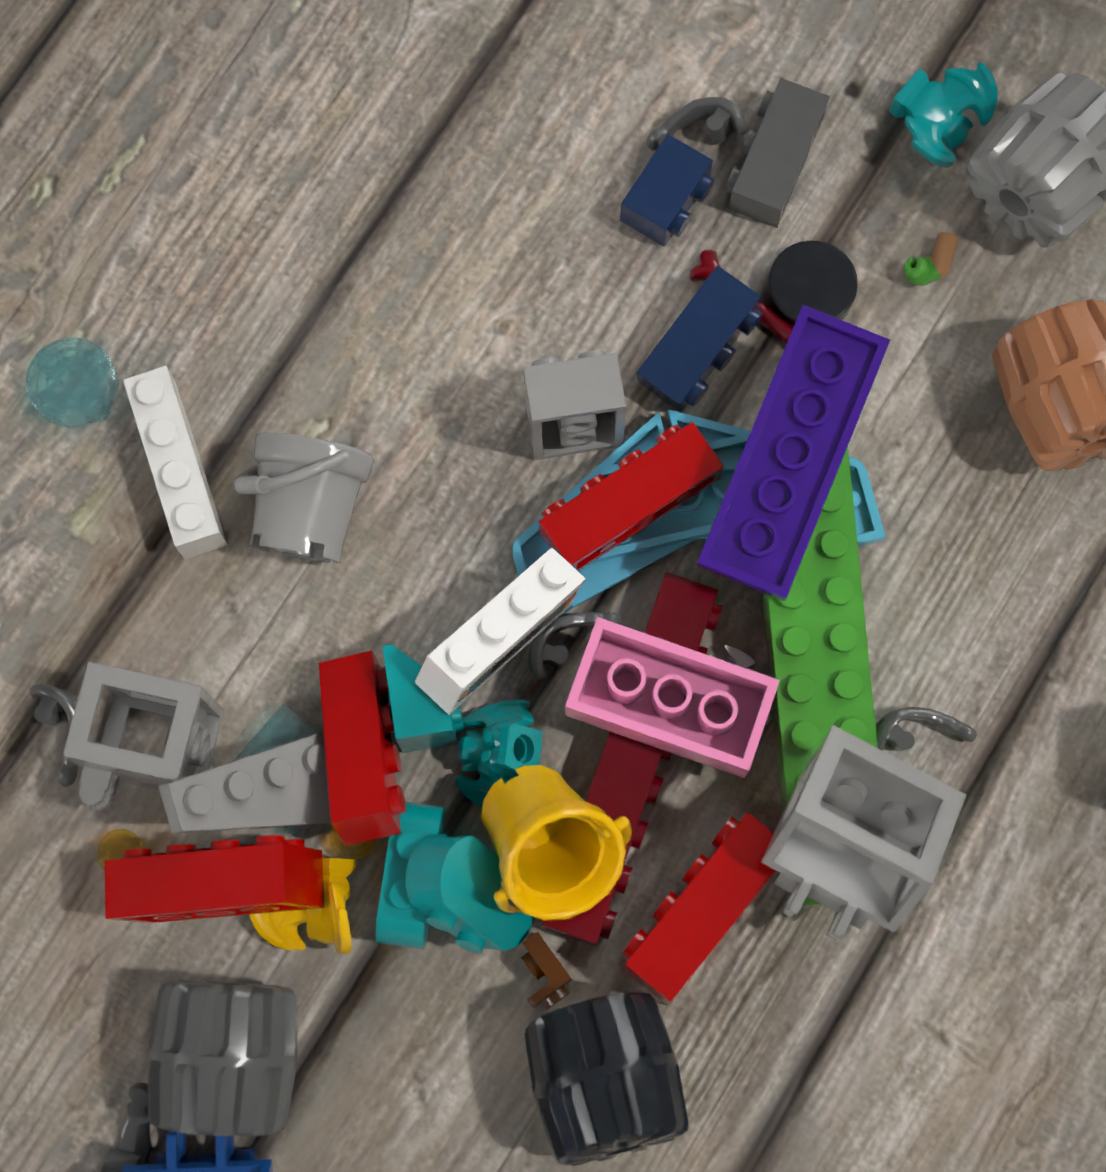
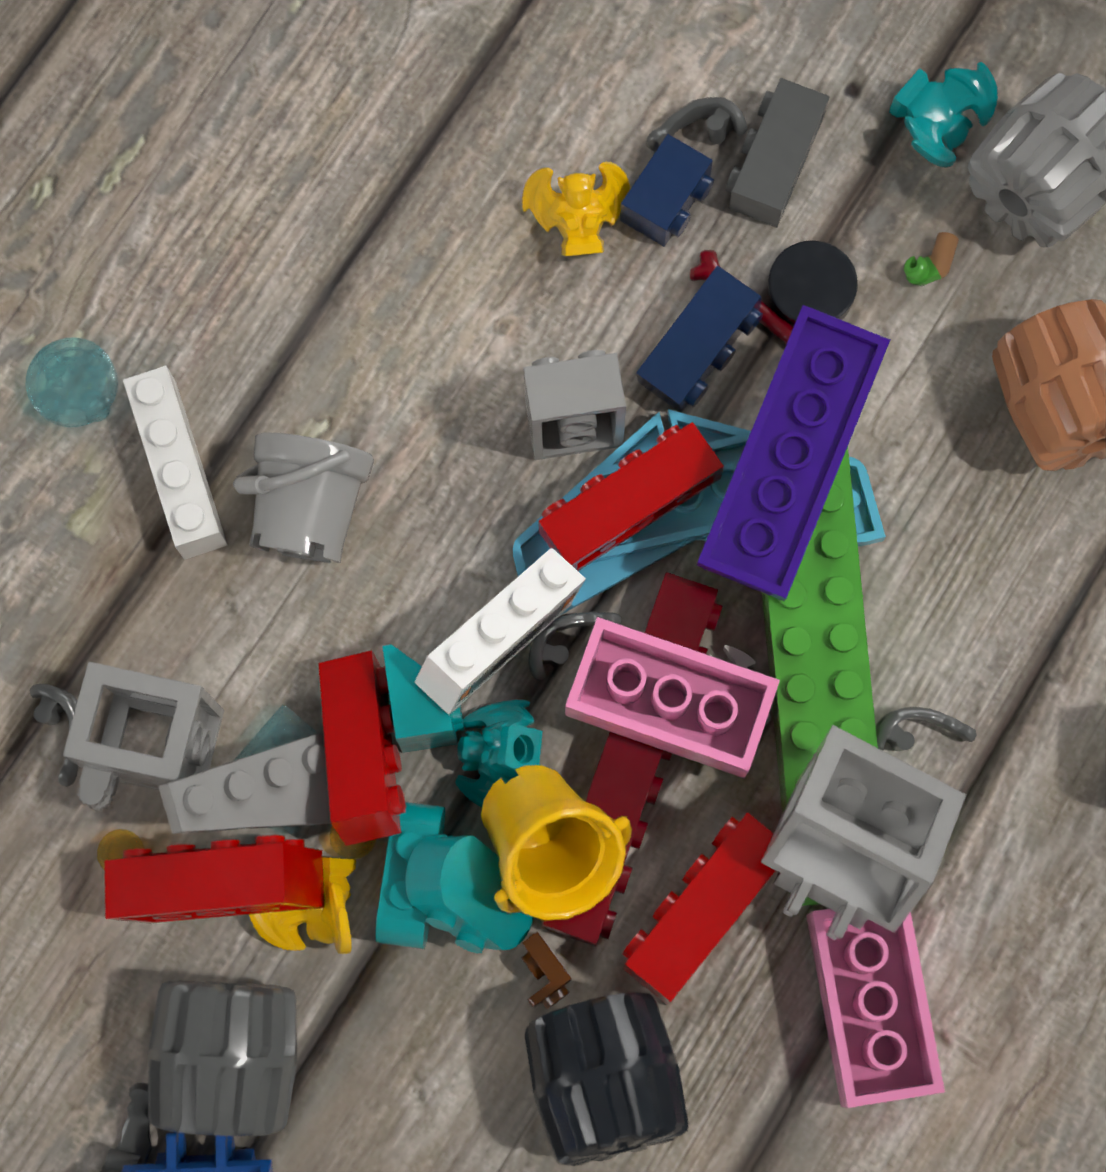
none -> yellow animal [522,161,631,256]
none -> bright pink brick [806,909,945,1108]

